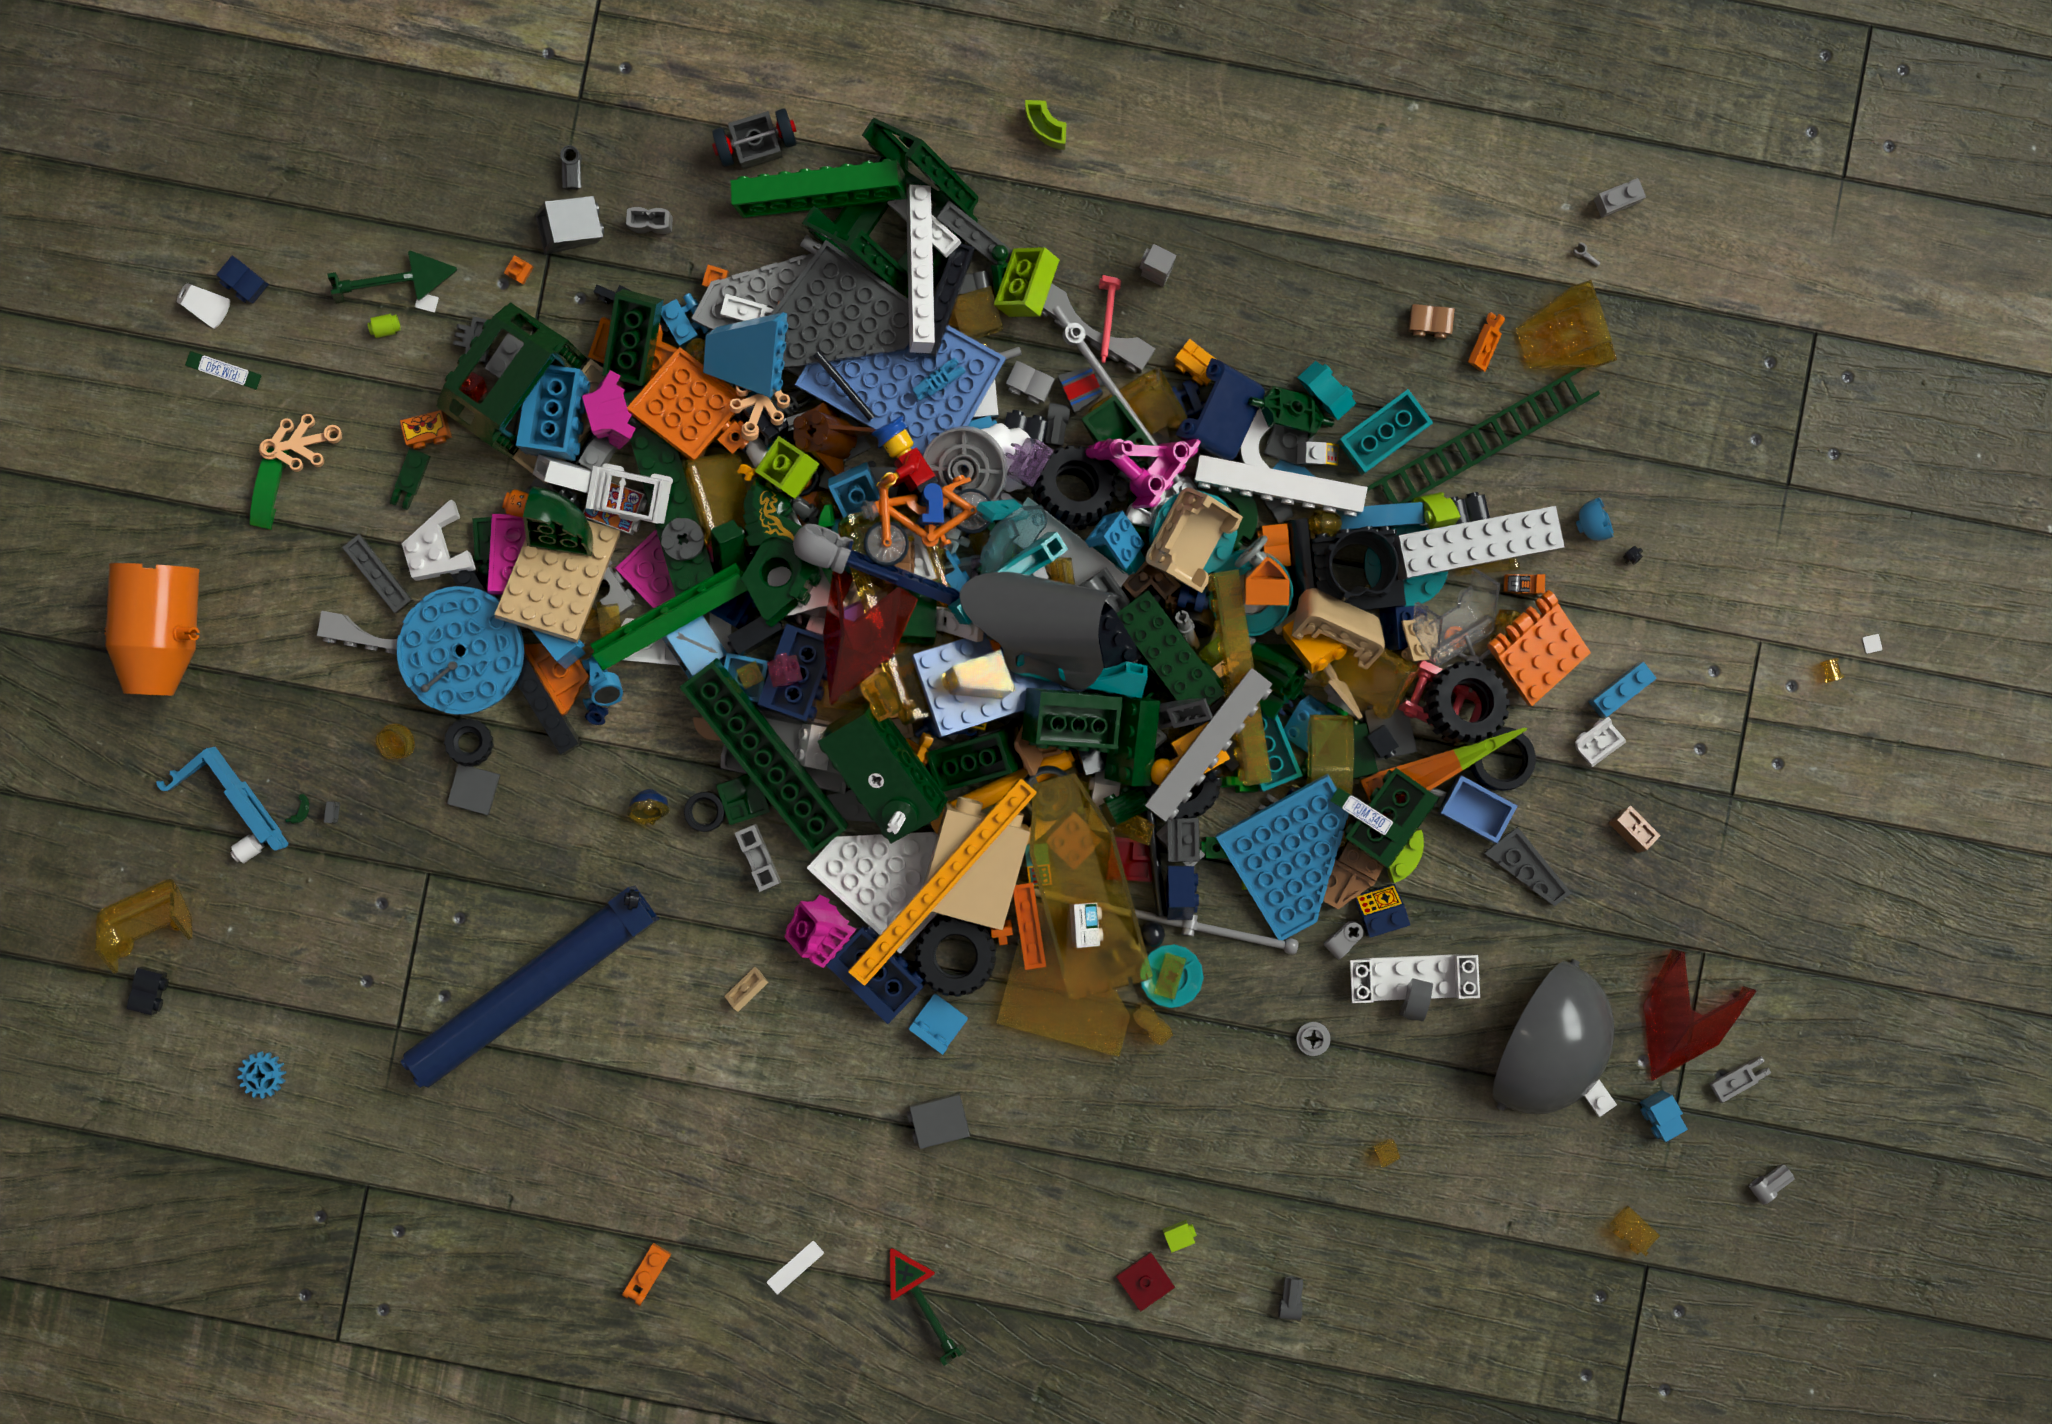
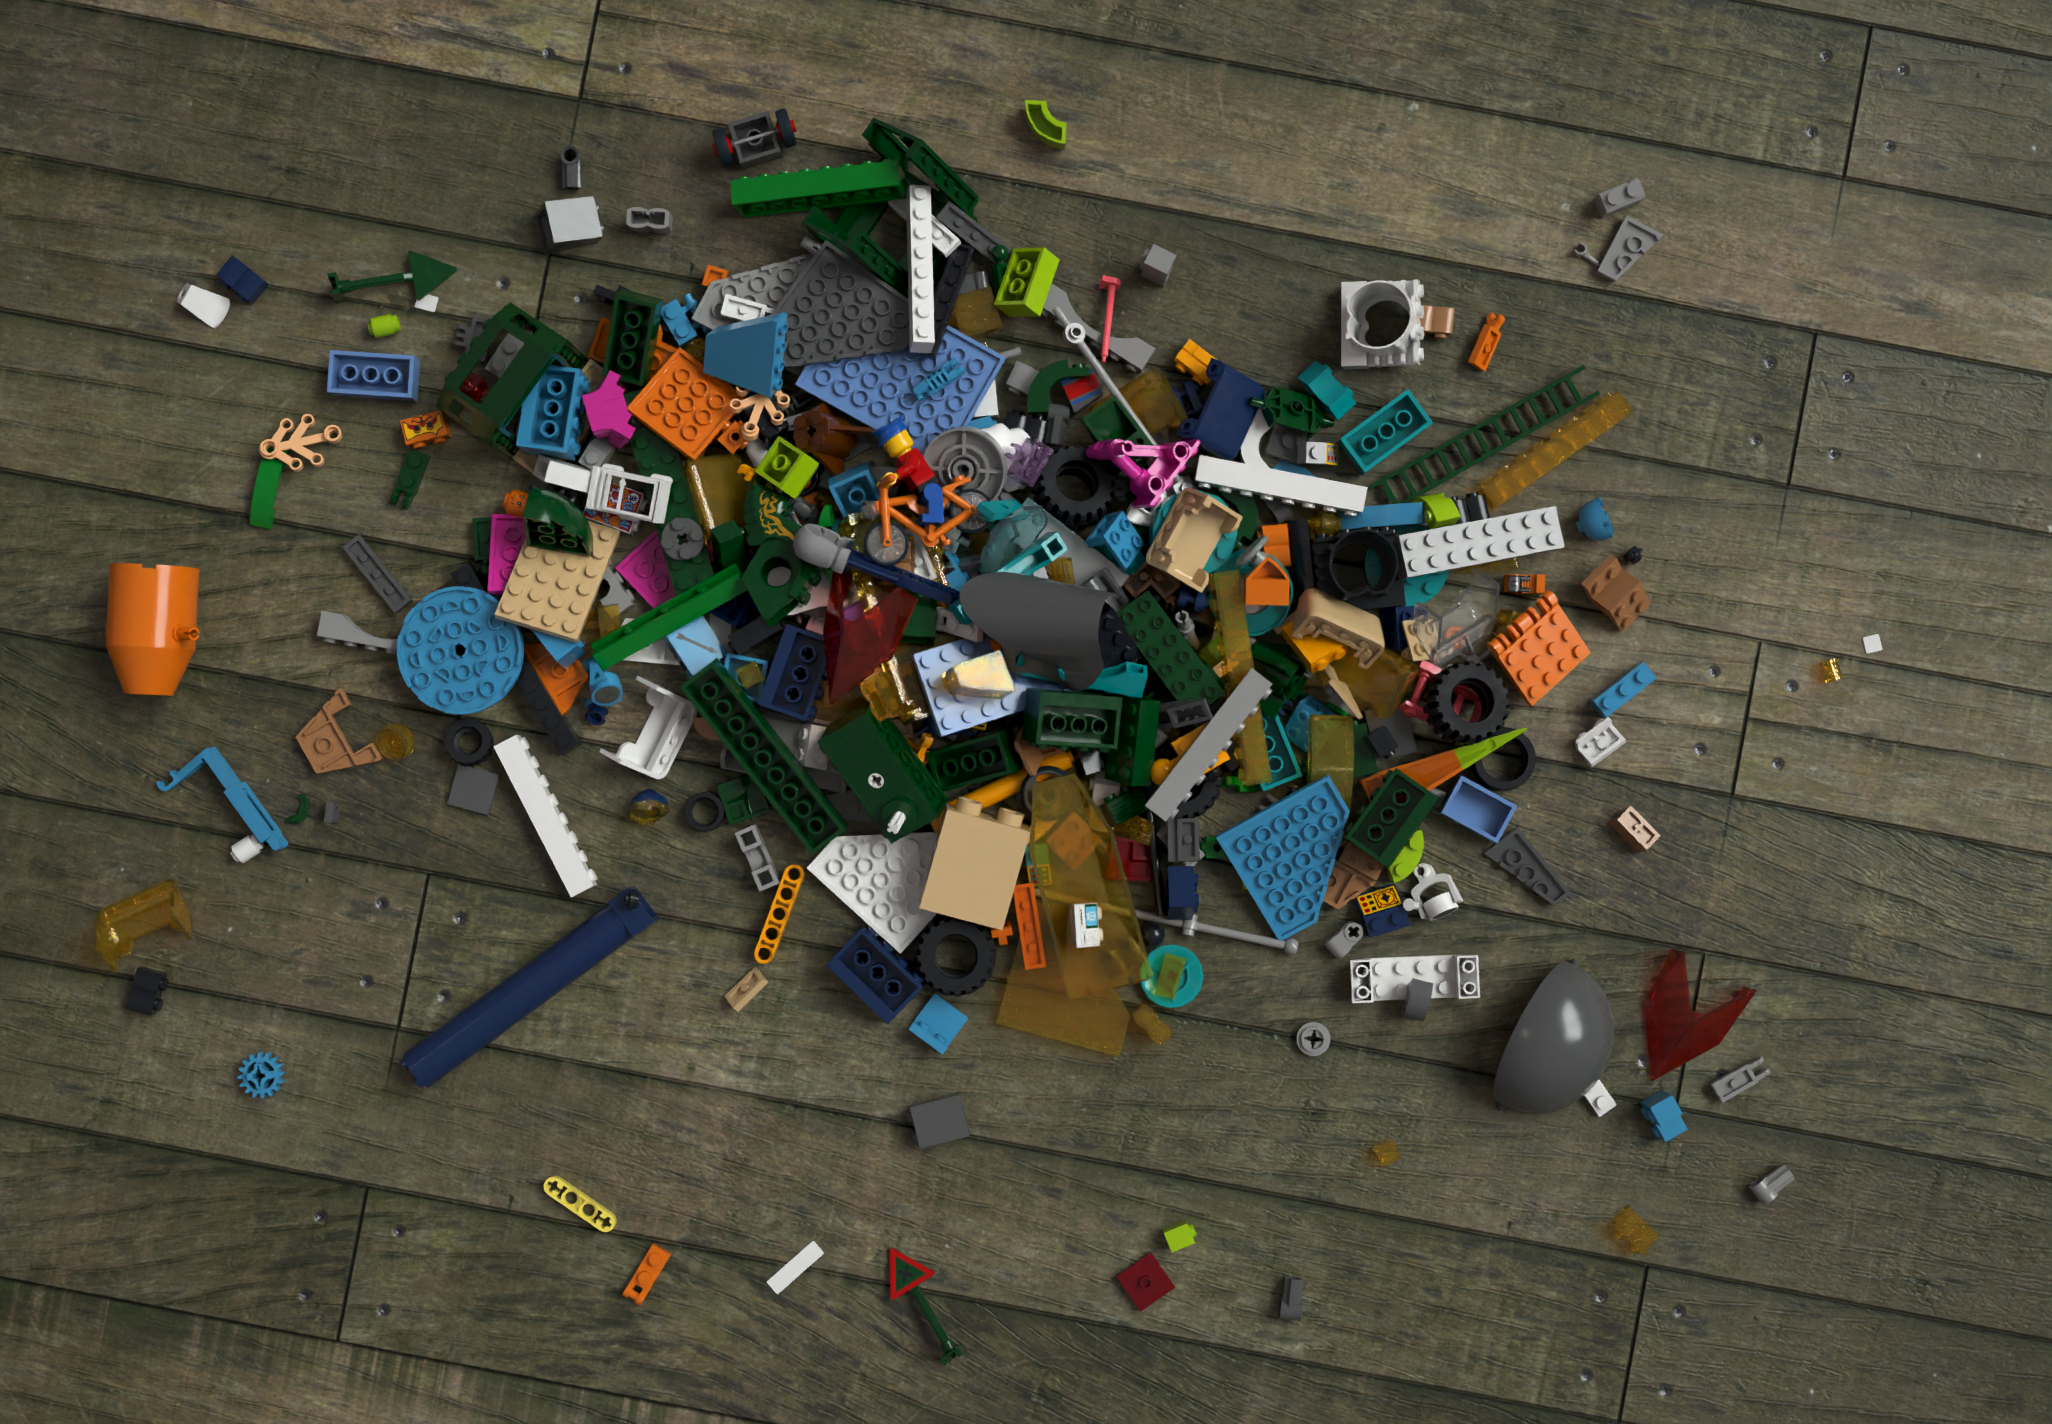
sticker [185,351,262,390] -> none
white wing [402,500,476,581] -> none
dark grey hinge [421,661,458,693] -> none
orange tile [504,255,534,285] -> none
clear pink brick [767,653,803,687] -> none
dark pink slope [784,894,856,968] -> none
black bar [813,351,875,421] -> none
light orange plate [848,777,1037,986] -> none
sticker [1330,788,1405,843] -> none
clear yellow wedge [1516,280,1617,369] -> none
none -> medium nougat wing [295,688,383,774]
none -> medium blue brick [327,350,421,402]
none -> white brick [494,735,597,897]
none -> light yellow beam [544,1175,617,1232]
none -> white windscreen [599,676,698,779]
none -> light orange beam [754,864,805,964]
none -> dark green arch [1027,359,1090,415]
none -> white hose [1341,279,1424,370]
none -> white piece [1403,863,1463,921]
none -> clear yellow brick [1478,391,1634,511]
none -> medium nougat bracket [1581,554,1651,633]
none -> light grey wing [1596,215,1663,282]

